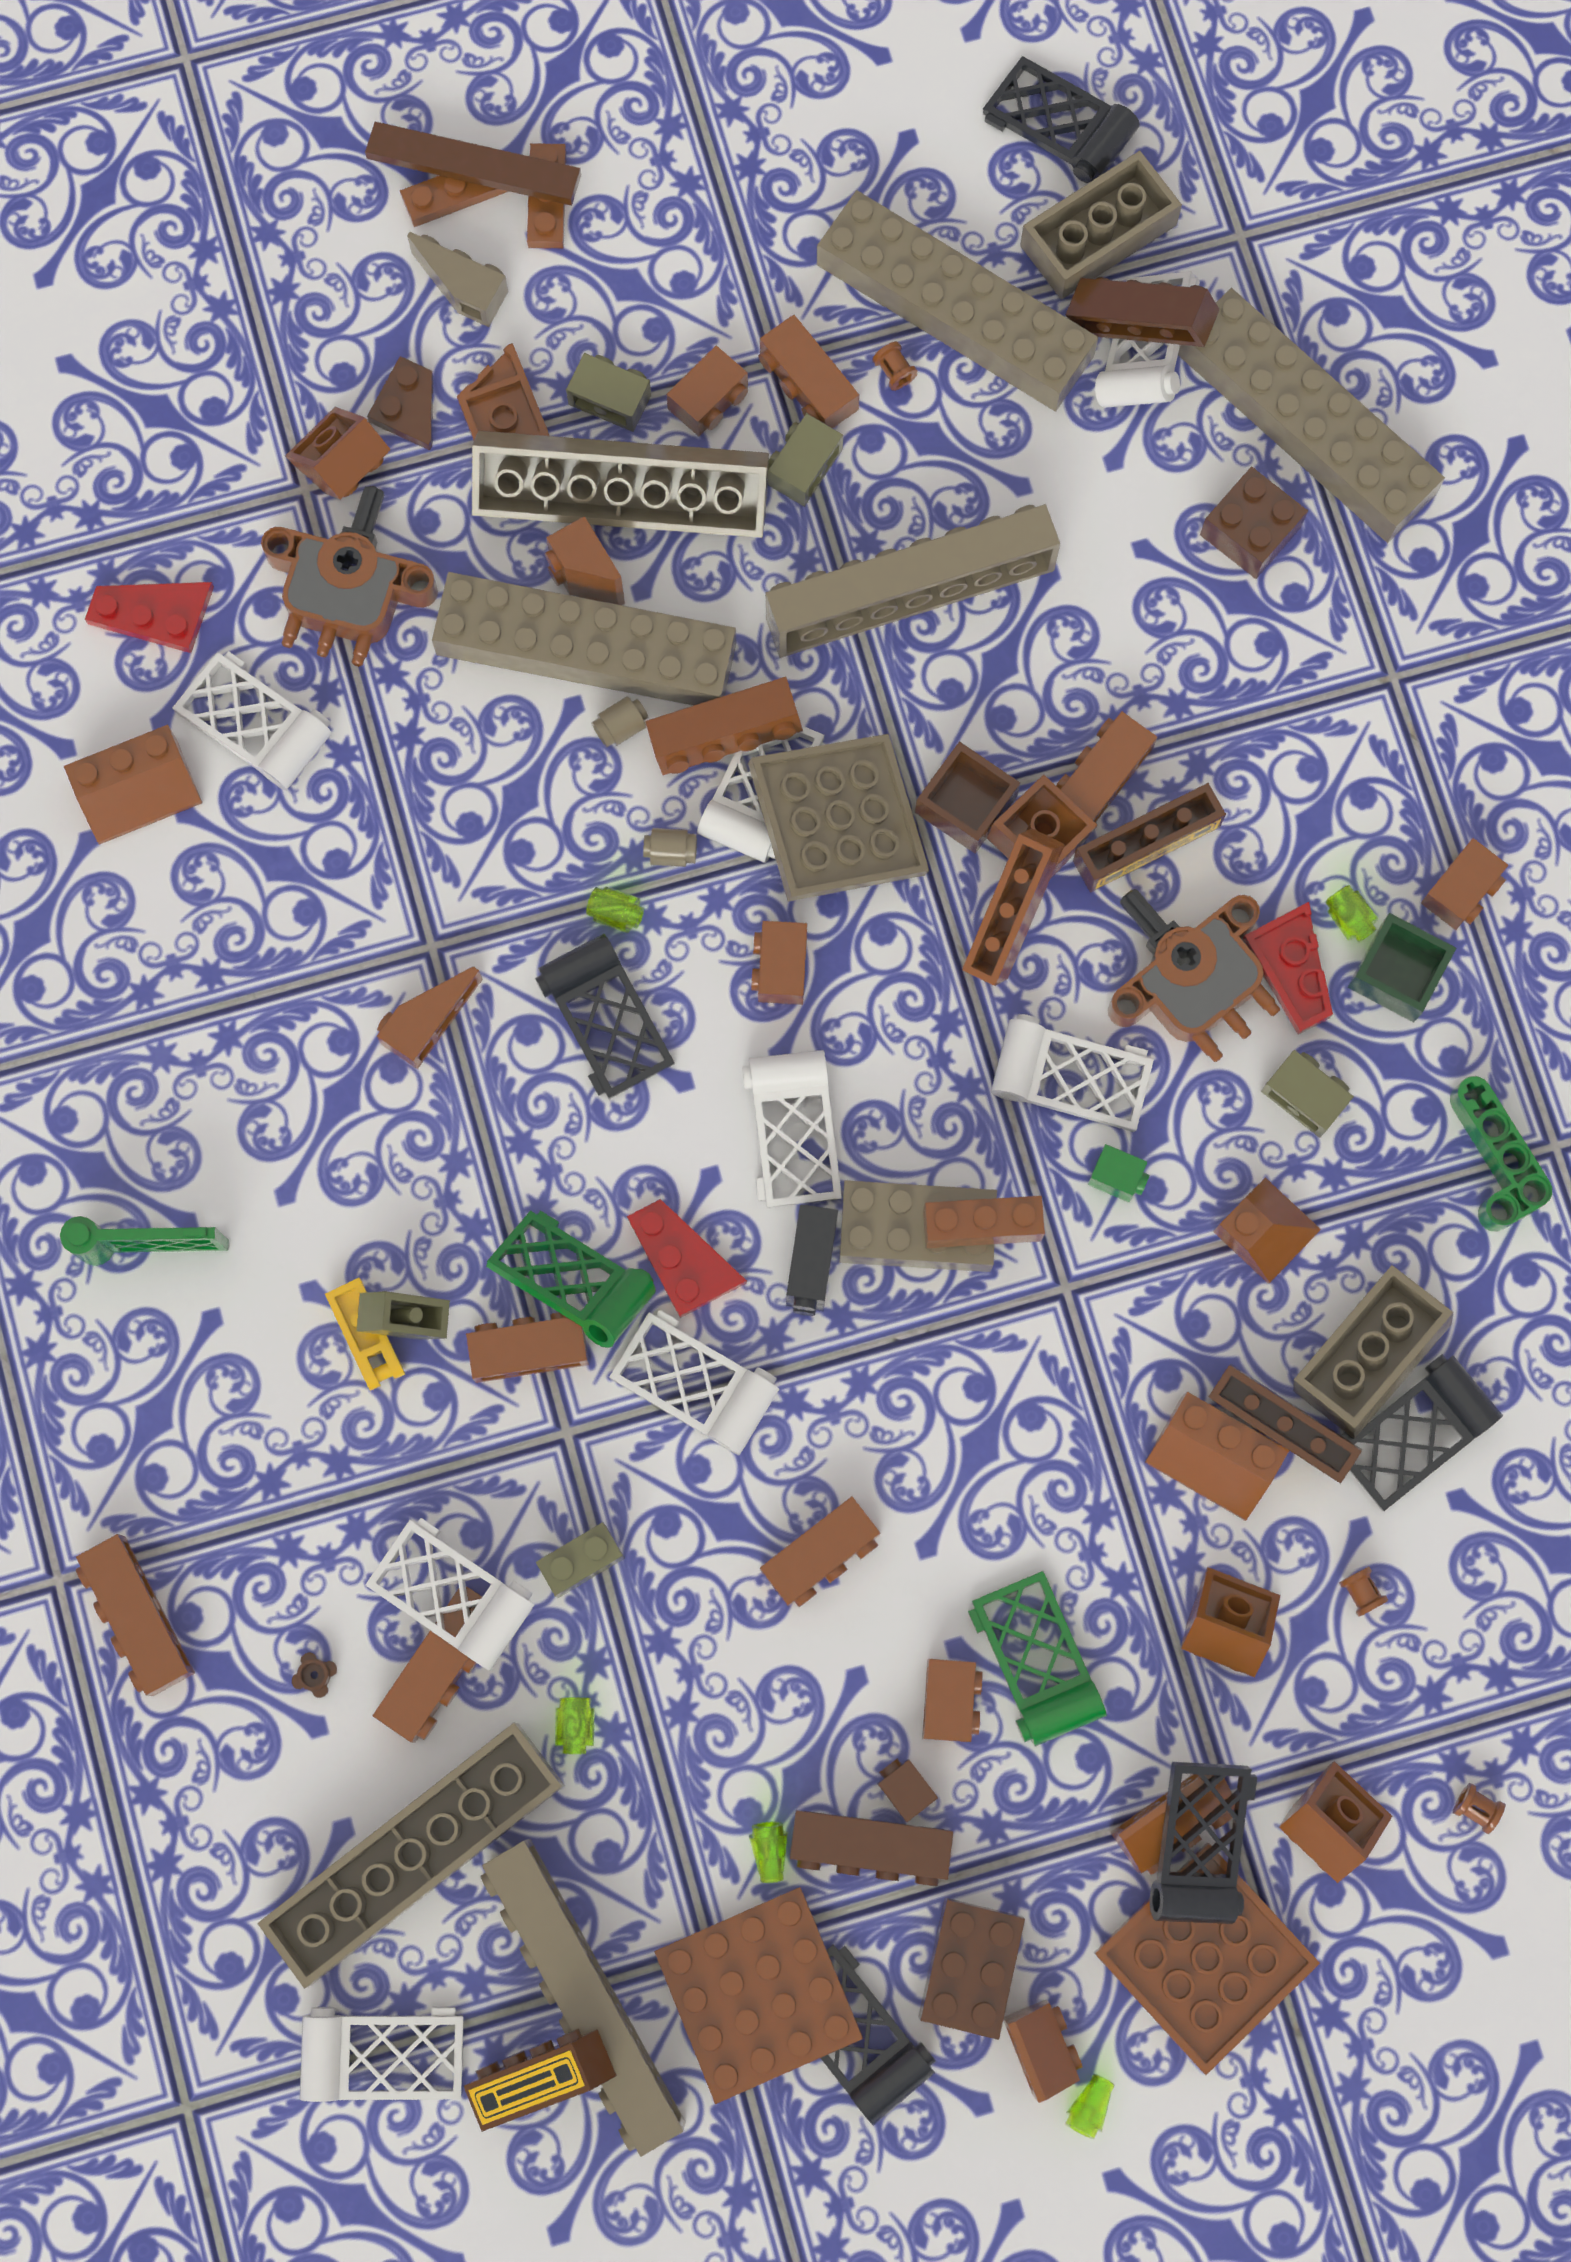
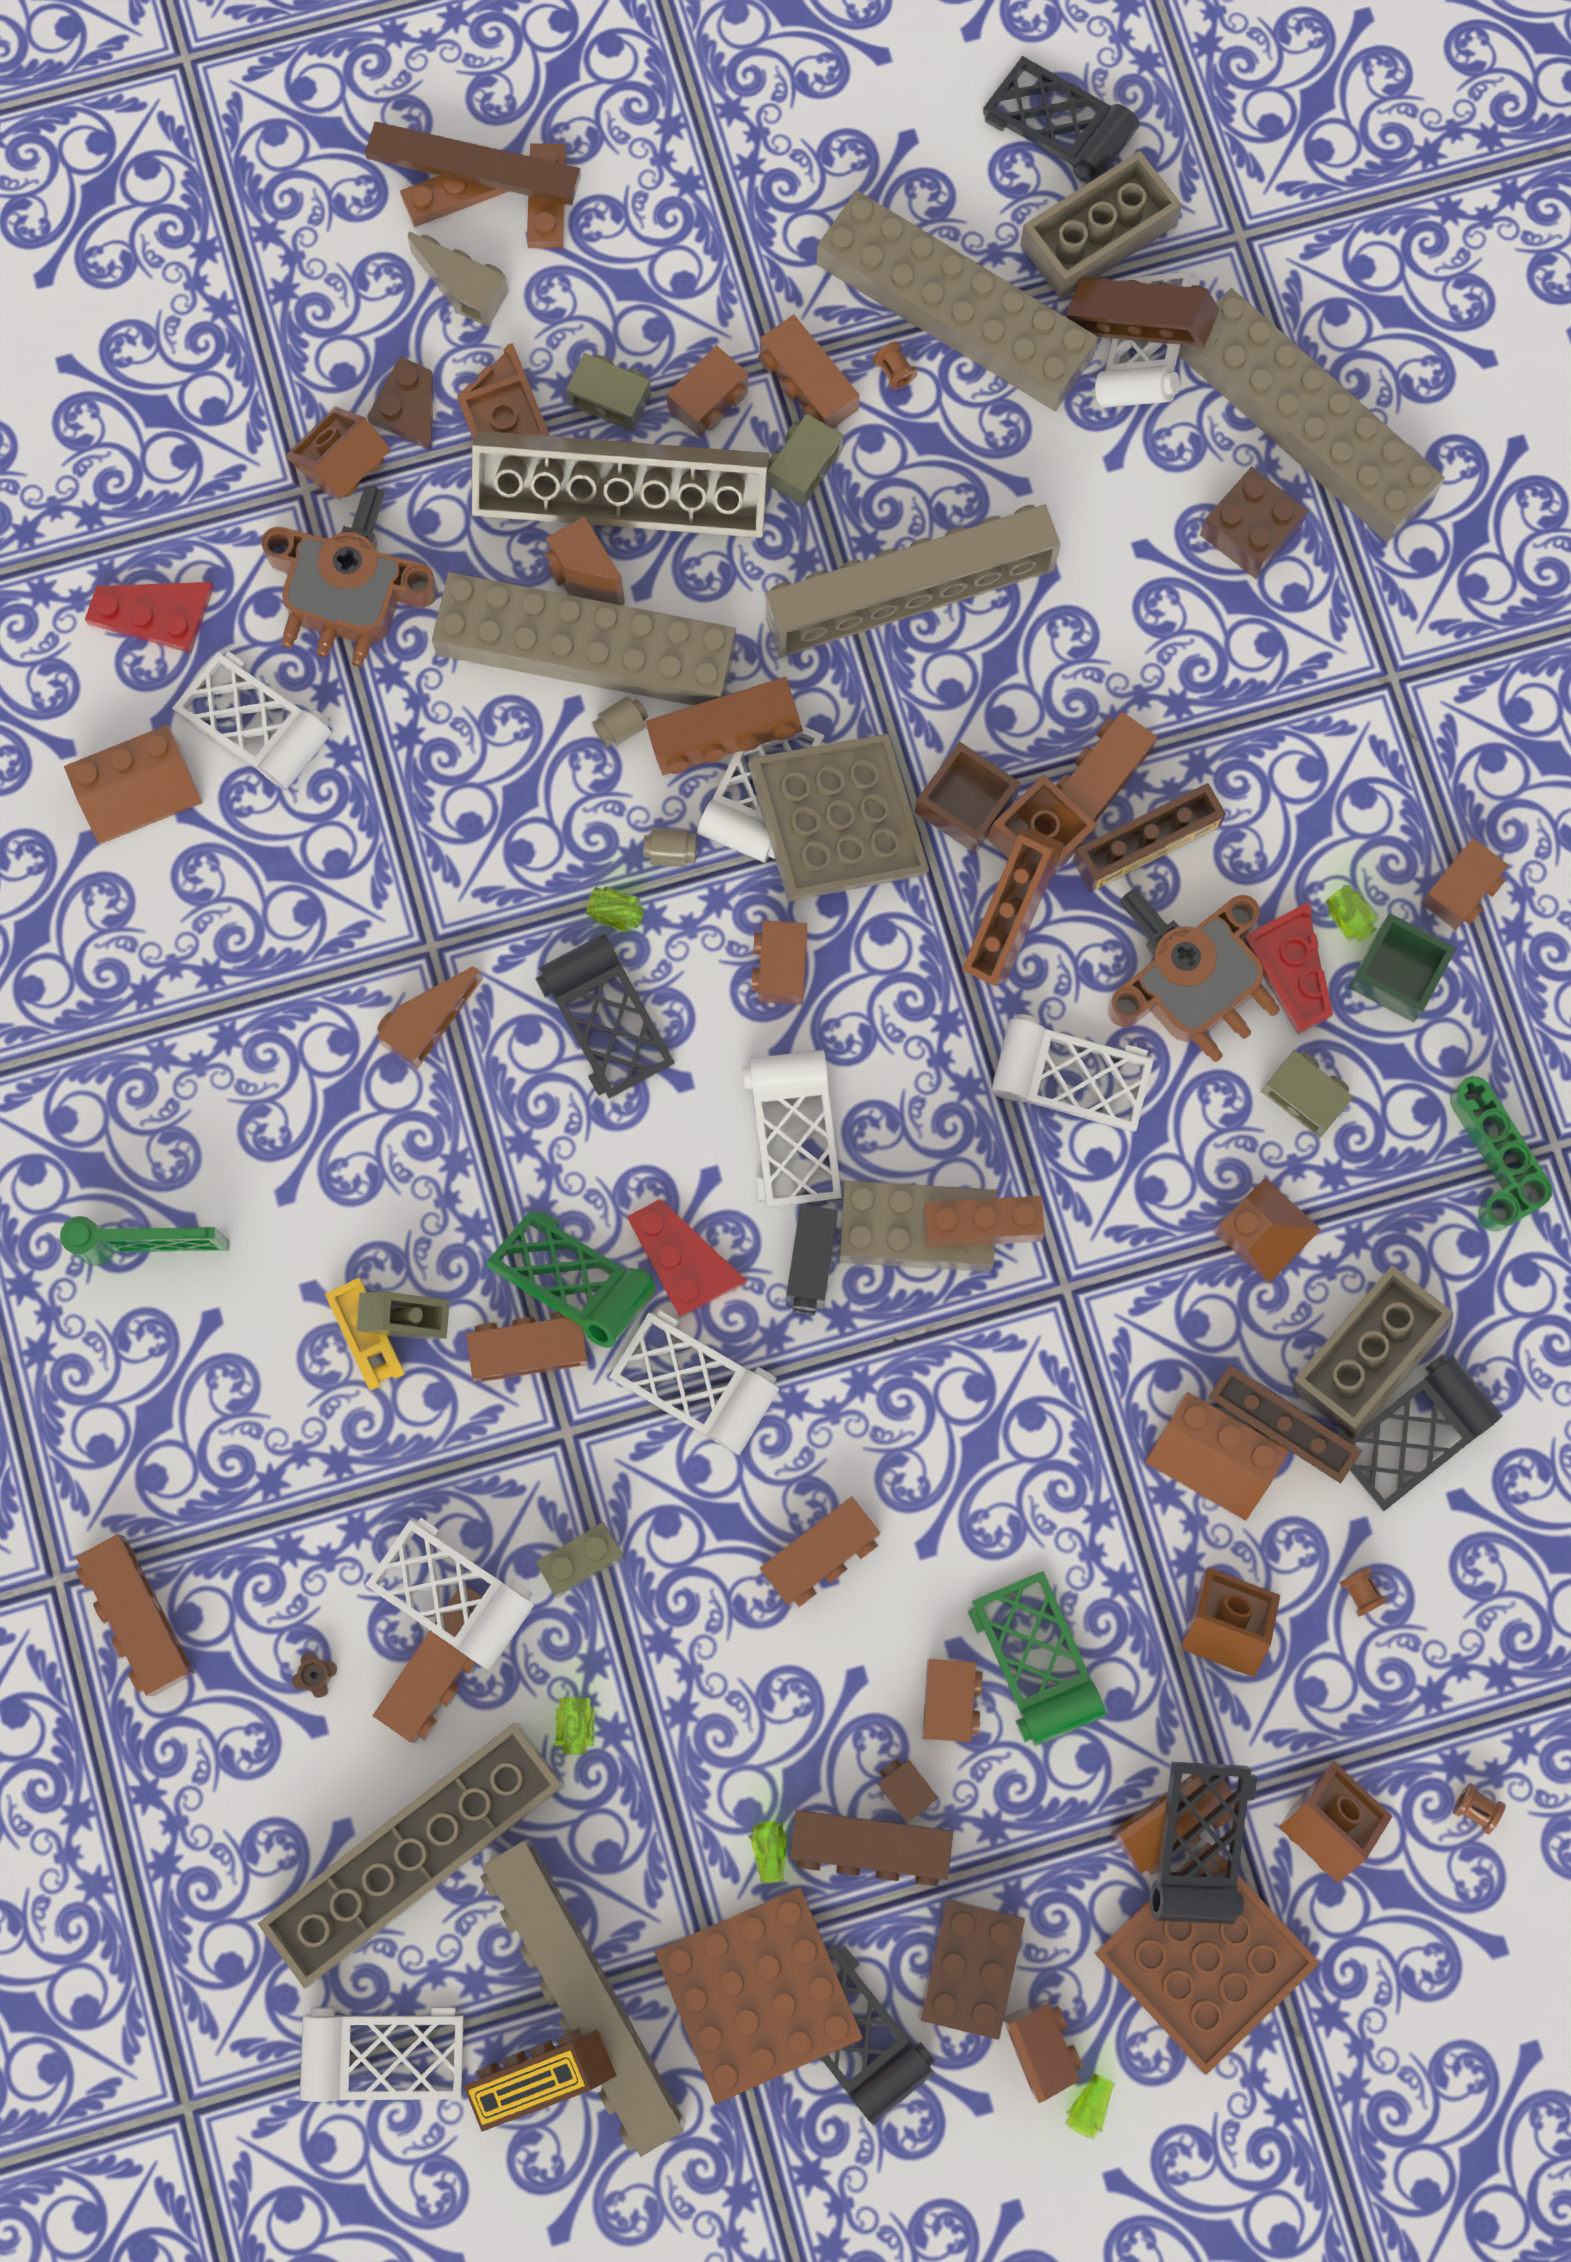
green brick [1087,1144,1150,1202] -> none

